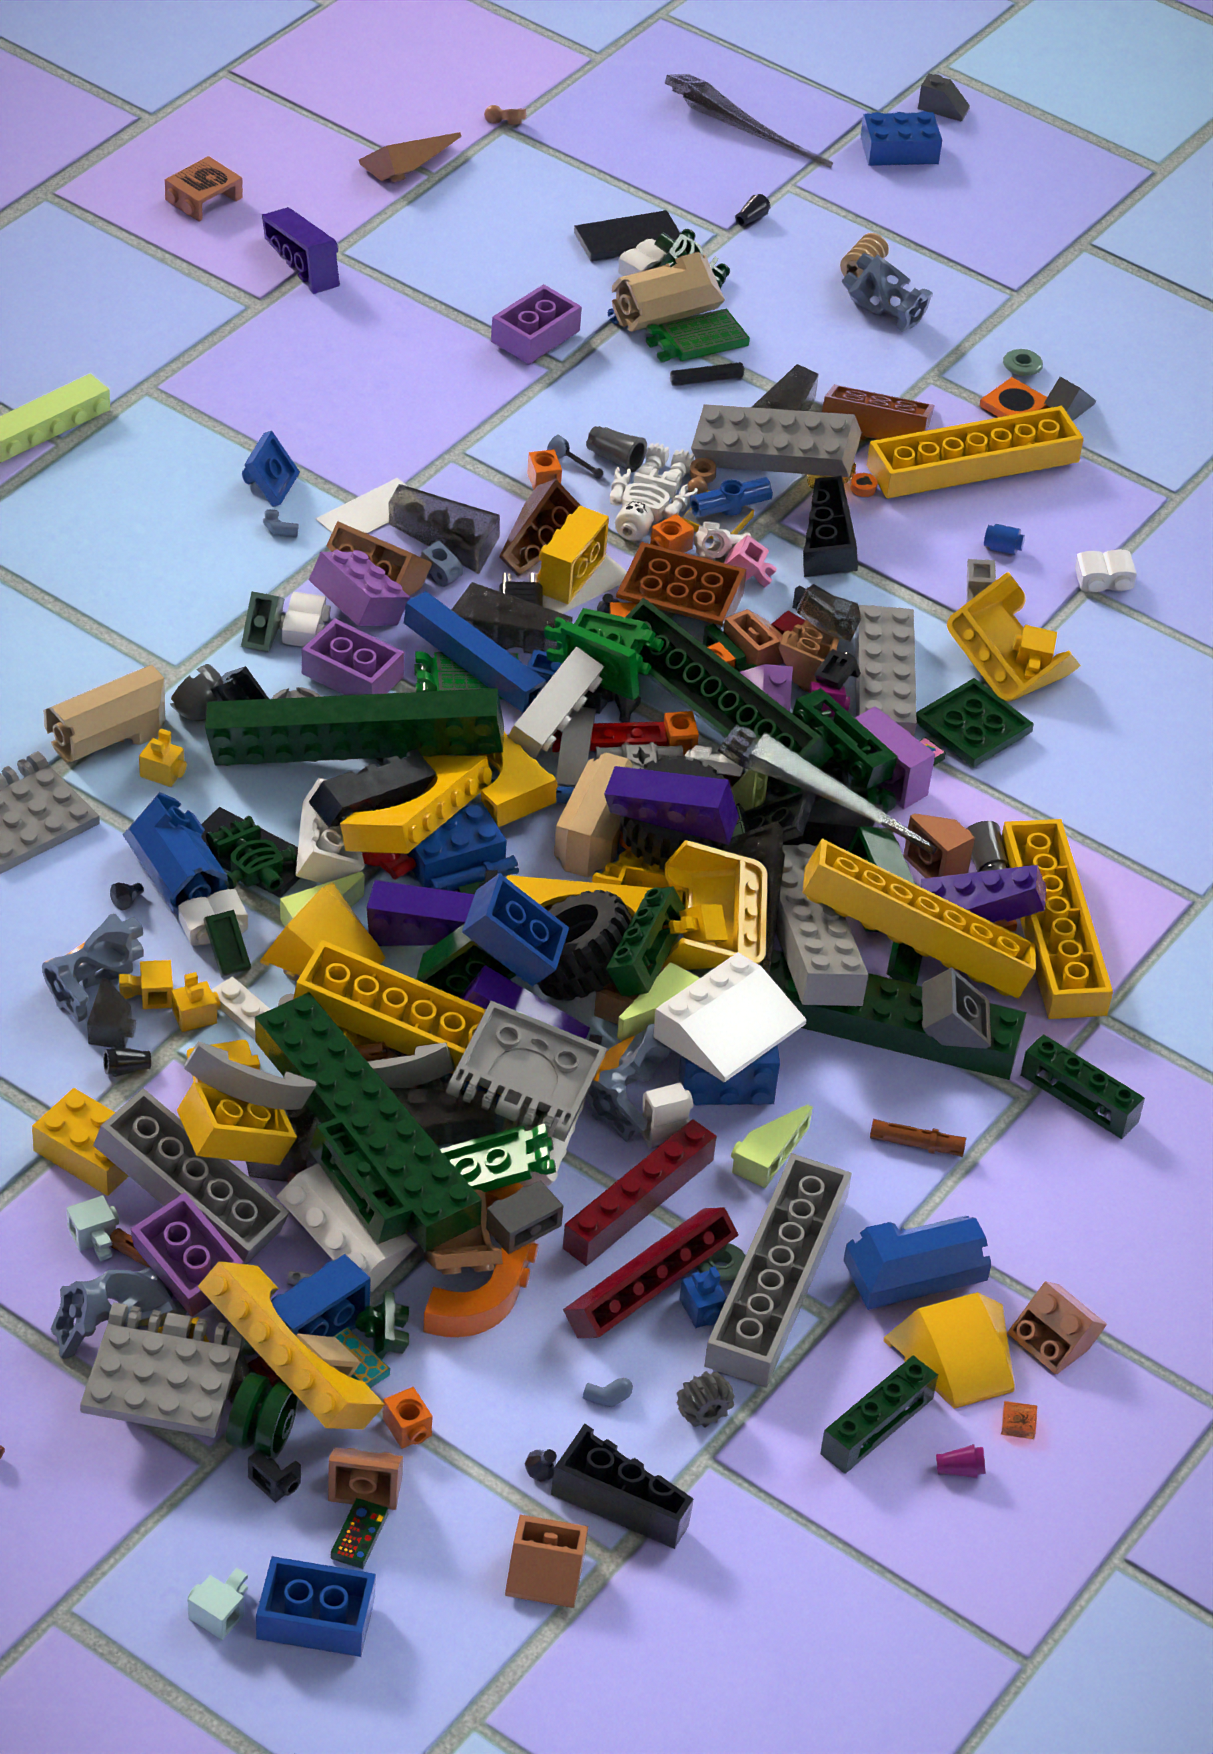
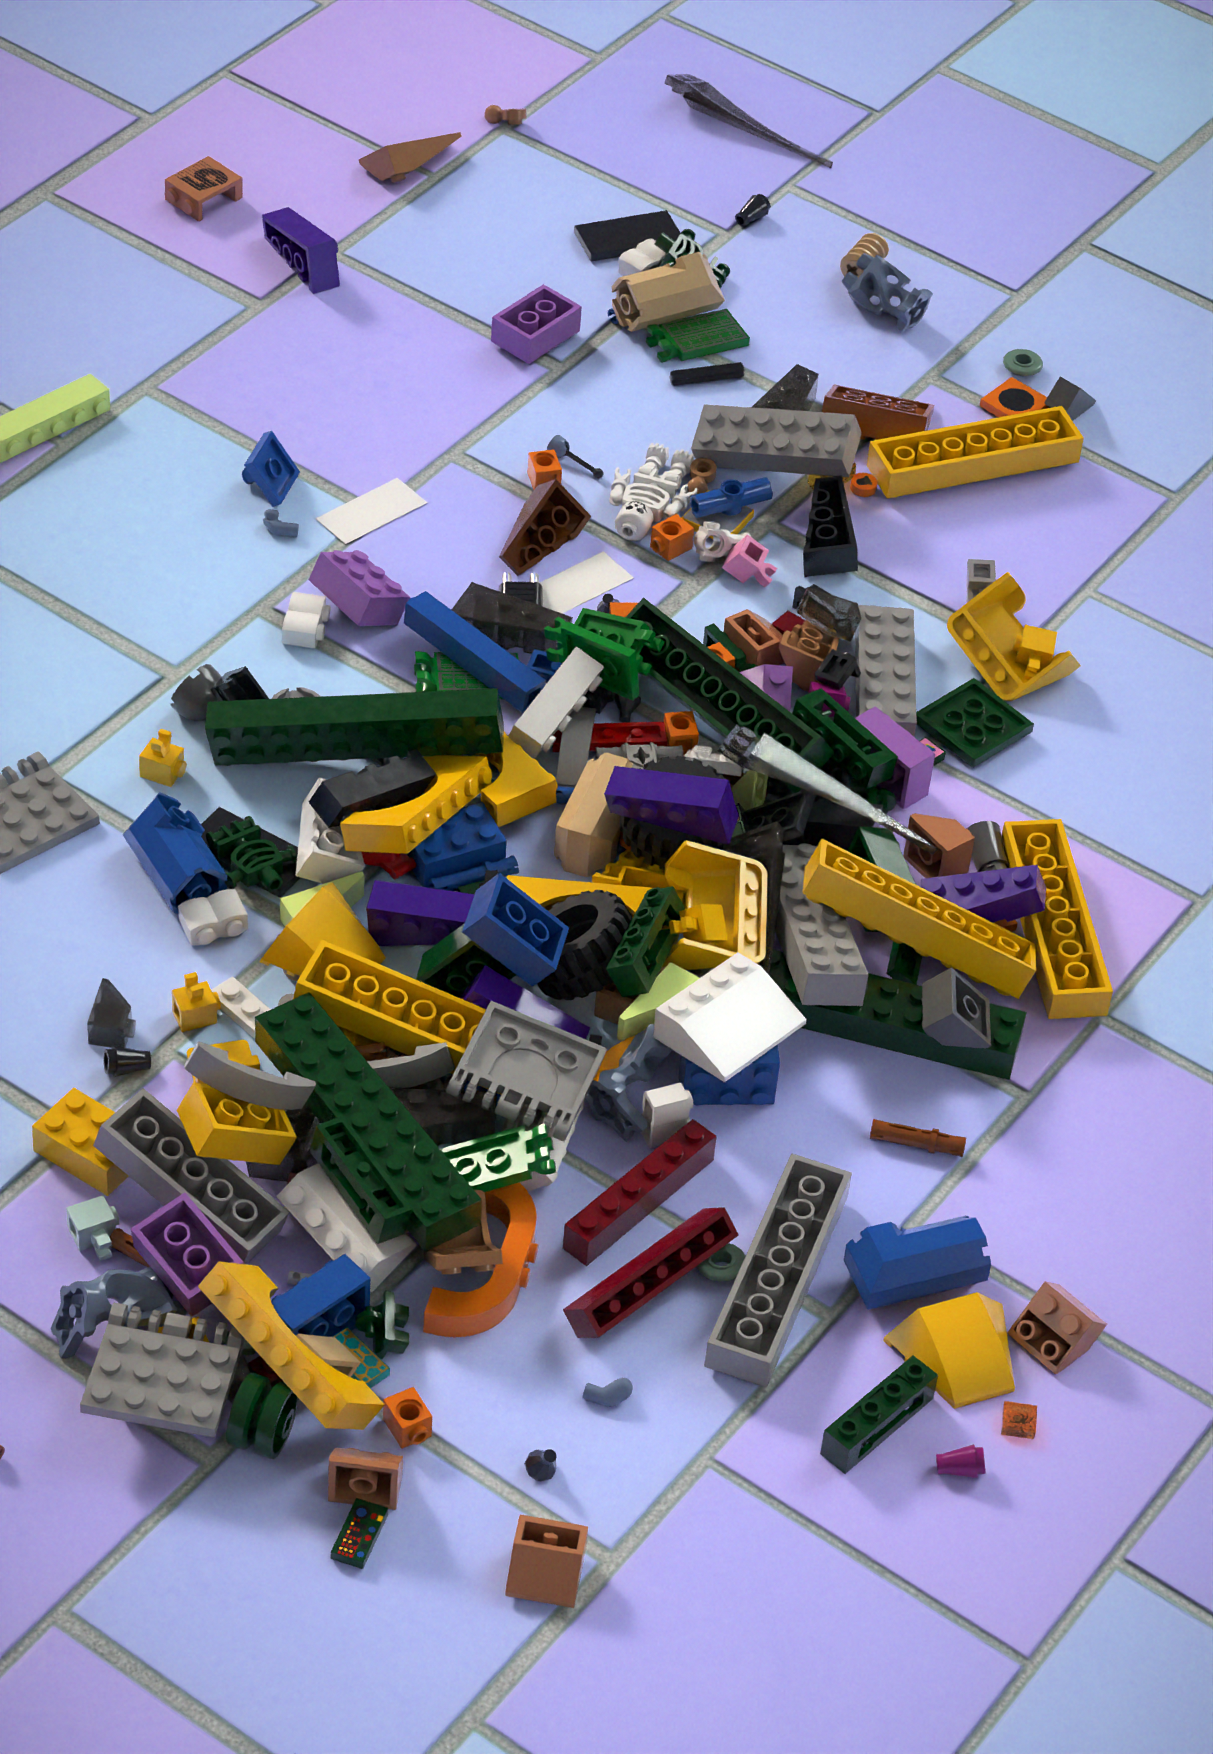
sand blue hips [42,914,144,1022] -> none
tan brick [43,665,166,763] -> none
black rock [110,882,144,911] -> none
yellow brick [119,960,173,1010] -> none
light aqua brick [187,1568,248,1640] -> none
dark green tile [203,910,251,977] -> none
sand green slope [241,591,285,652] -> none
black bracket [248,1450,301,1503] -> none
blue brick [256,1556,376,1657] -> none
medium lavender brick [302,618,405,695] -> none
medium nougat wedge [326,521,432,596] -> none
clear smoke wedge [388,484,500,574] -> none
sand blue leg [420,541,463,587] -> none
dark grey brick [486,1180,564,1254] -> none
yellow brick [537,506,609,605] -> none
black wedge [551,1423,694,1549] -> none
dark grey plant [586,426,647,473] -> none
dark orange slope [616,542,747,626] -> none
dark grey gear [676,1371,735,1428] -> none
blue brick [679,1266,727,1329] -> none
yellowish green slope [731,1104,813,1188] -> none
blue brick [860,111,943,166] -> none
dark grey slope [918,73,970,122] -> none
blue brick [984,524,1025,555] -> none
dark green brick [1020,1034,1145,1139] -> none
white brick [1075,549,1137,592] -> none

